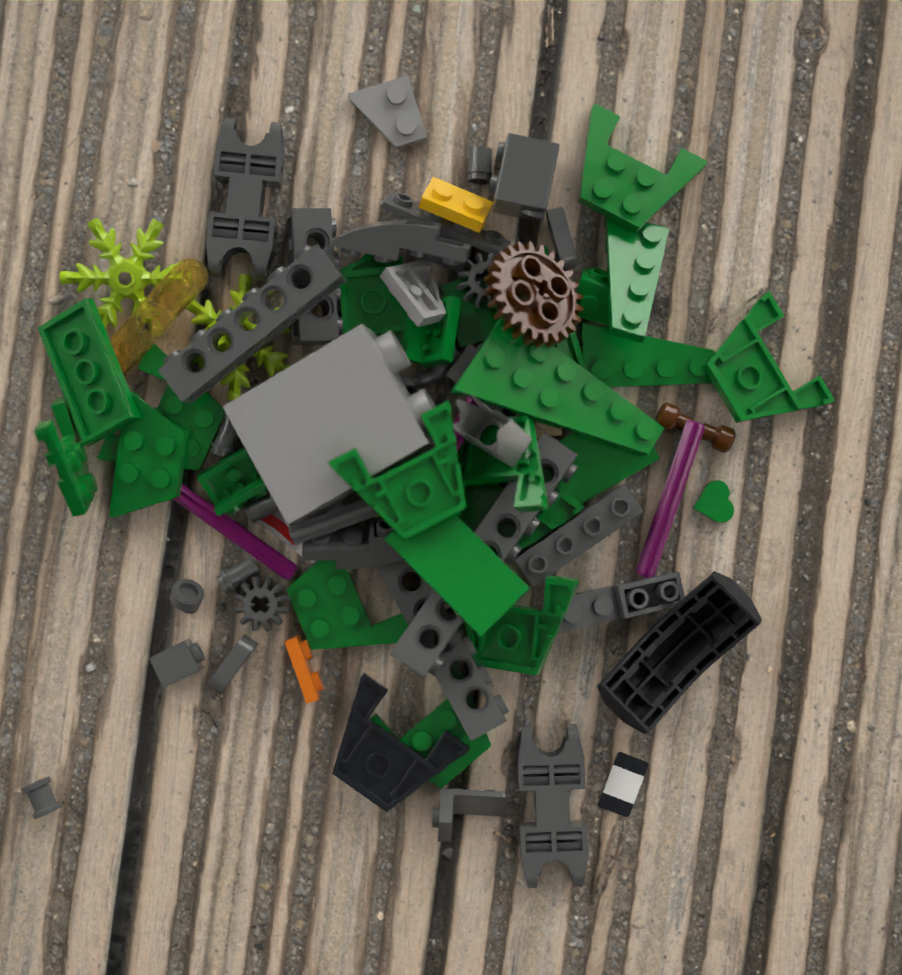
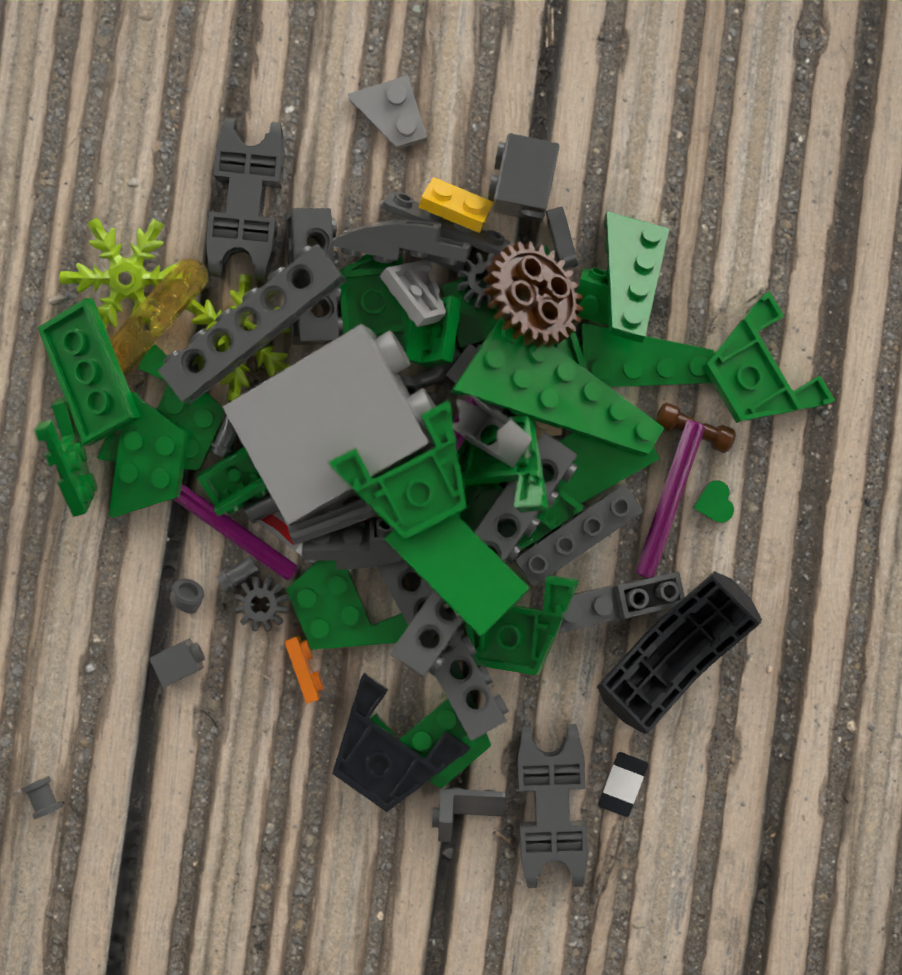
dark grey beam [207,634,258,694] -> none
dark grey piece [467,146,492,185] -> none
green wing [578,103,708,232] -> none

